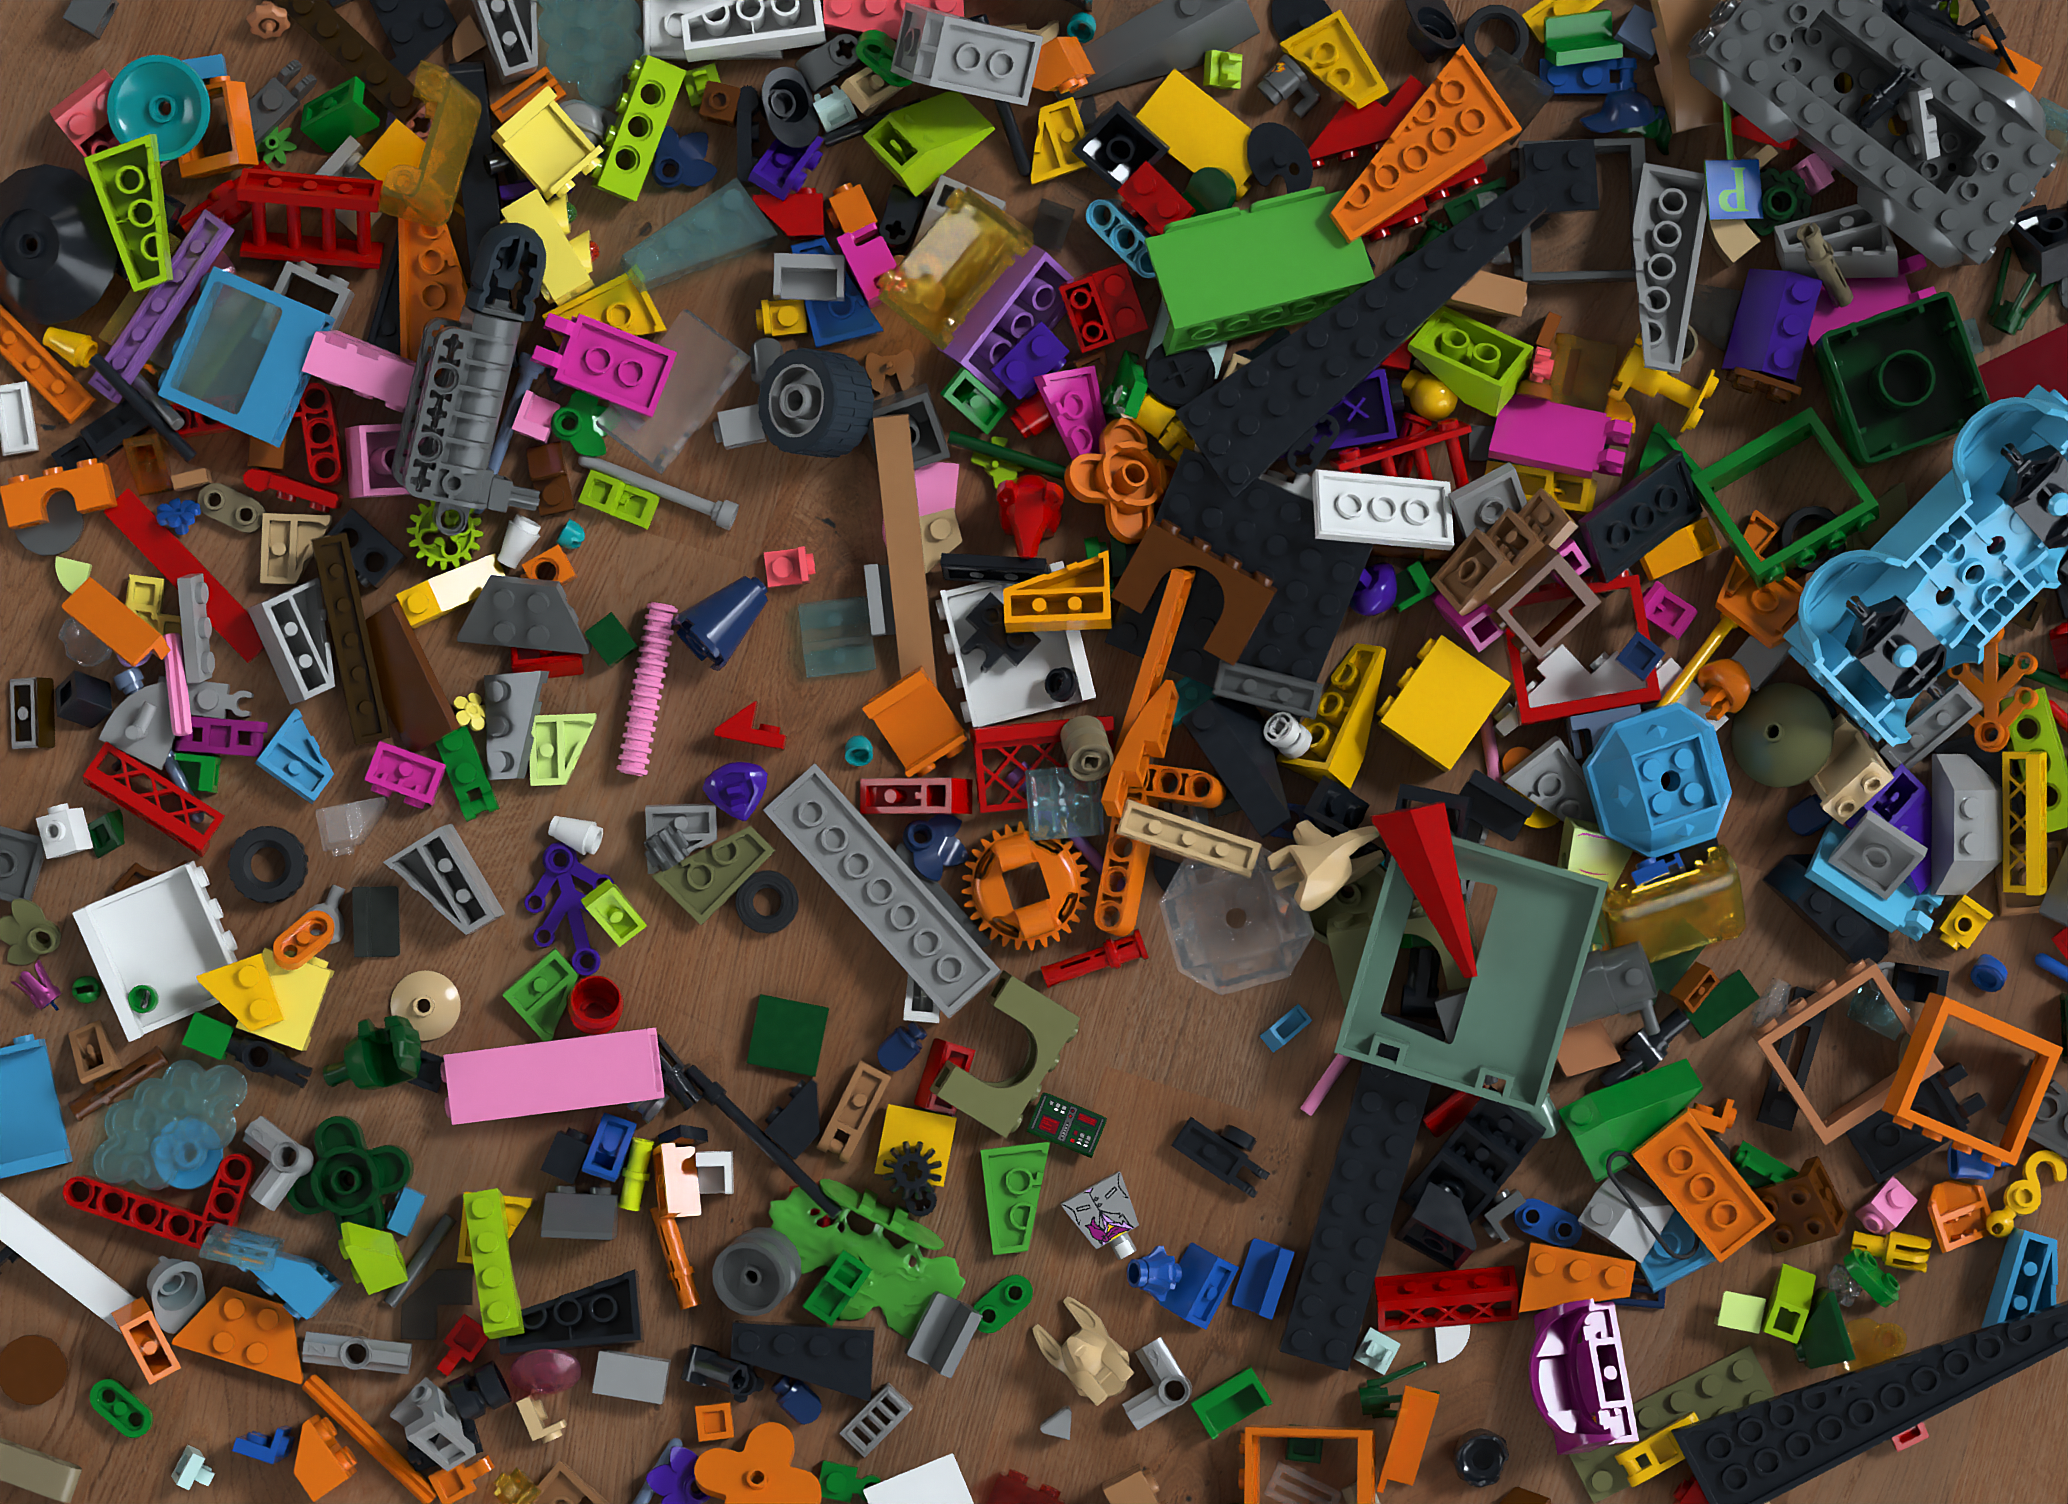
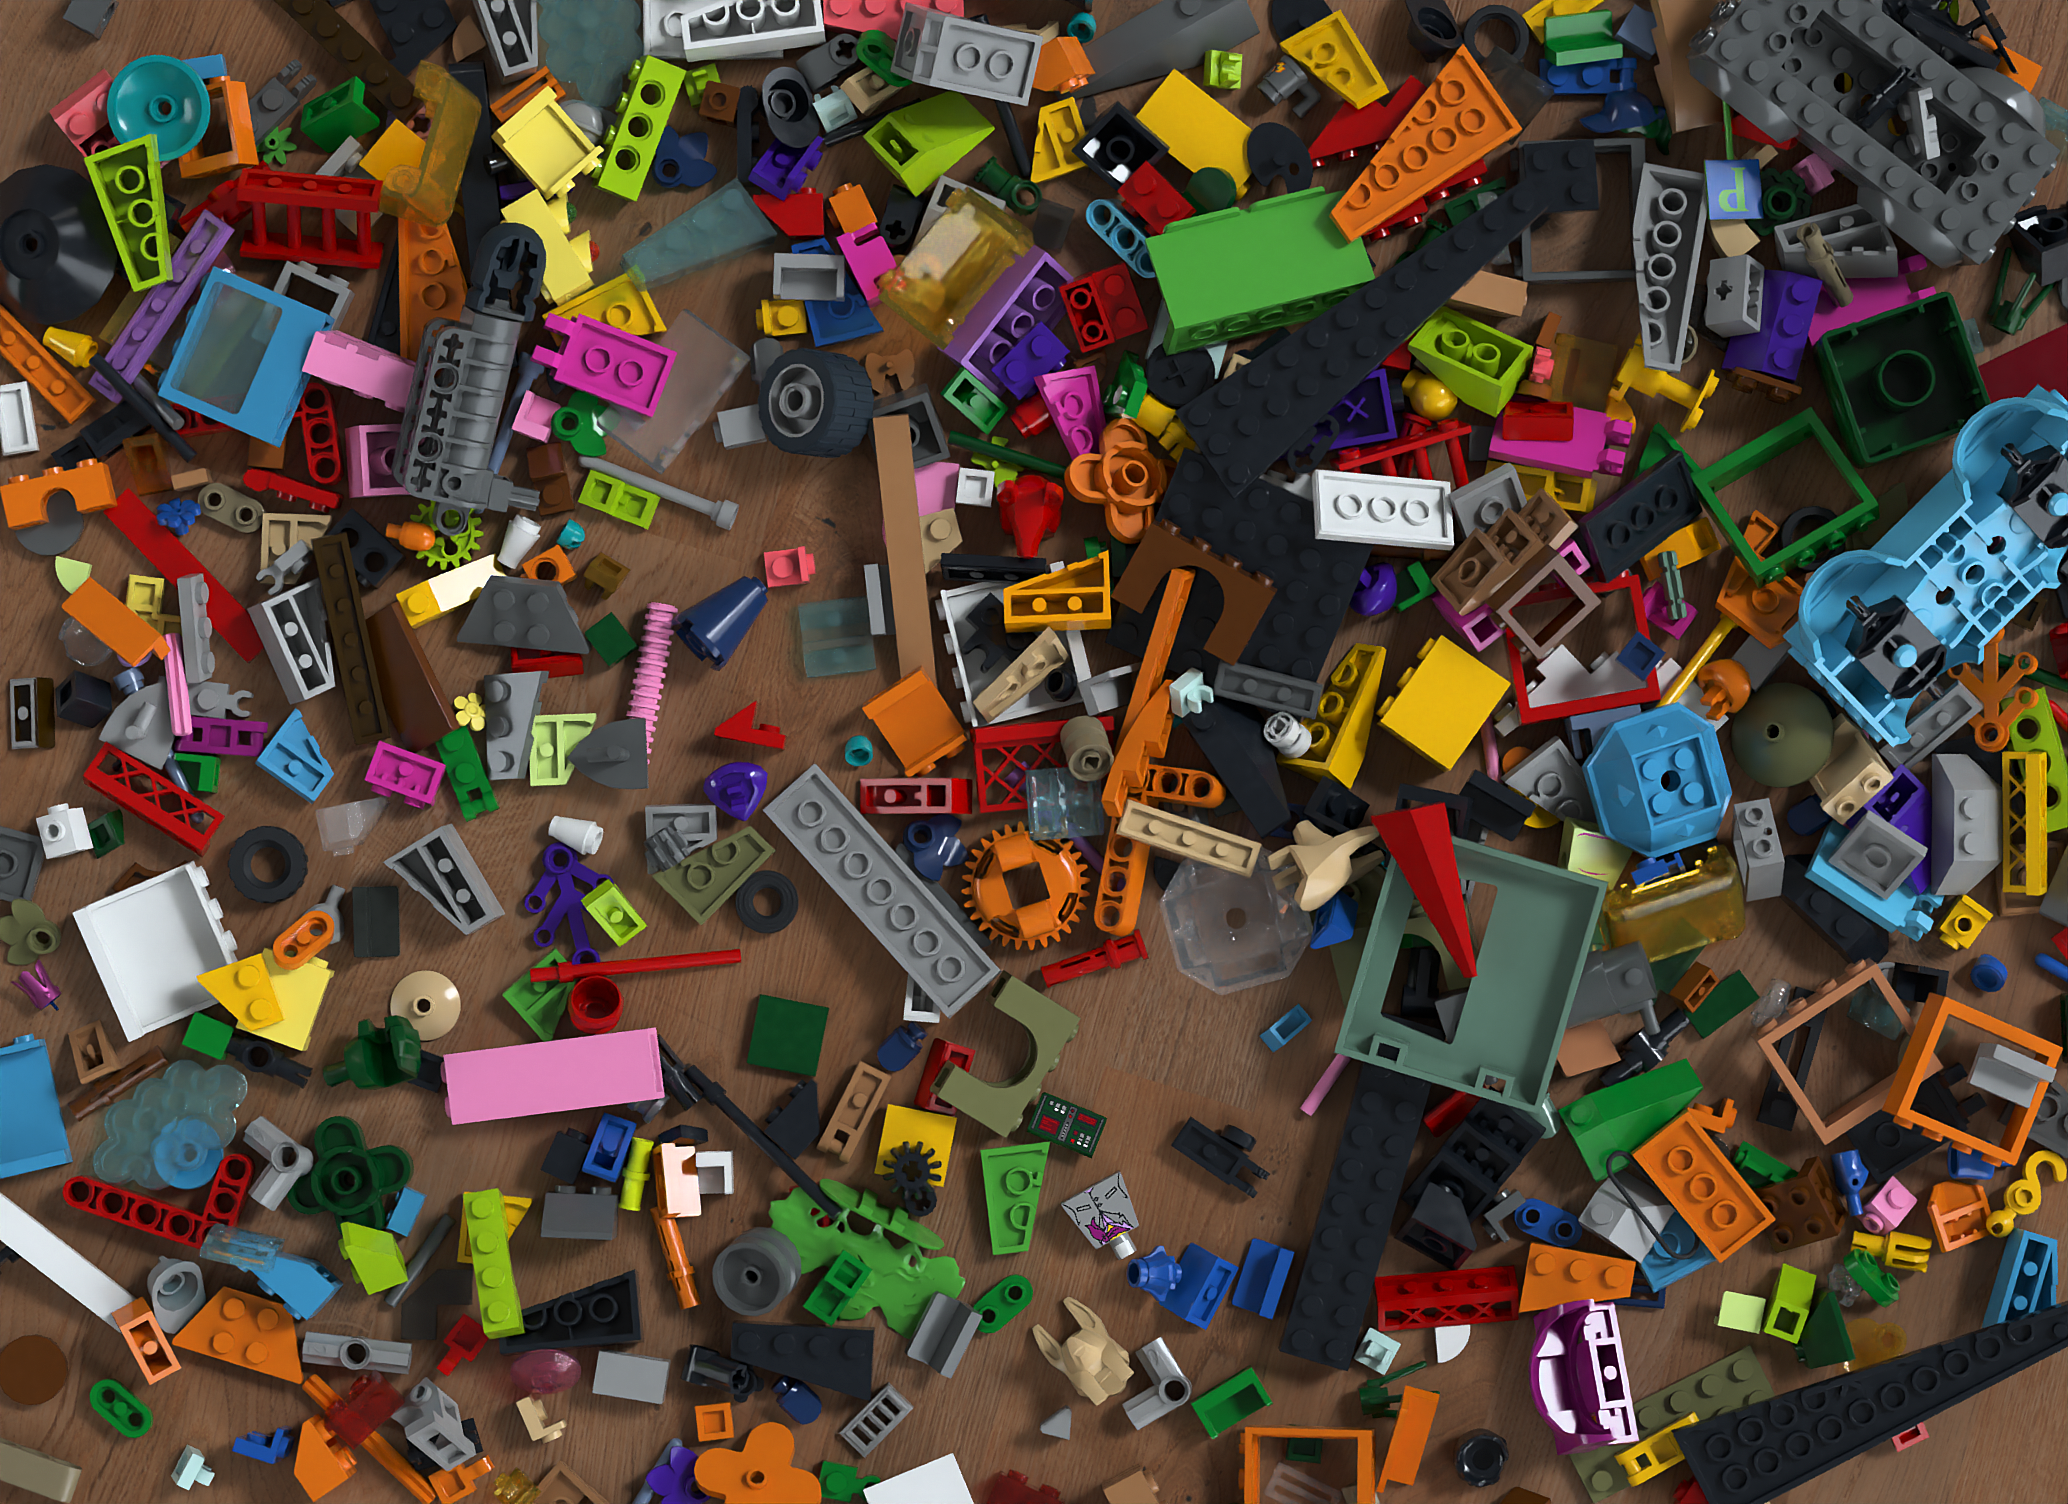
green hinge [72,976,102,1004] -> none
green hinge [128,985,159,1013] -> none
nougat piece [246,1,291,39] -> none
black wheel [447,1360,512,1423] -> none
none -> light grey plate [256,539,313,596]
none -> clear red bracket [324,1369,405,1450]
none -> orange cylinder [386,521,436,551]
none -> red bar [529,949,741,984]
none -> dark grey shield [567,718,649,789]
none -> pearl gold tile [584,552,631,600]
none -> white tile [956,468,995,508]
none -> tan wing [973,626,1072,724]
none -> dark green connector [974,156,1042,216]
none -> light grey panel [1077,661,1143,716]
none -> light aqua tile [1169,667,1214,718]
none -> blue slope [1310,890,1358,950]
none -> red slope [1502,401,1574,441]
none -> sand green axle [1658,551,1687,620]
none -> light grey brick [1704,254,1764,338]
none -> light grey window [1731,798,1785,902]
none -> blue piece [1831,1149,1869,1217]
none -> light grey panel [1966,1043,2057,1108]

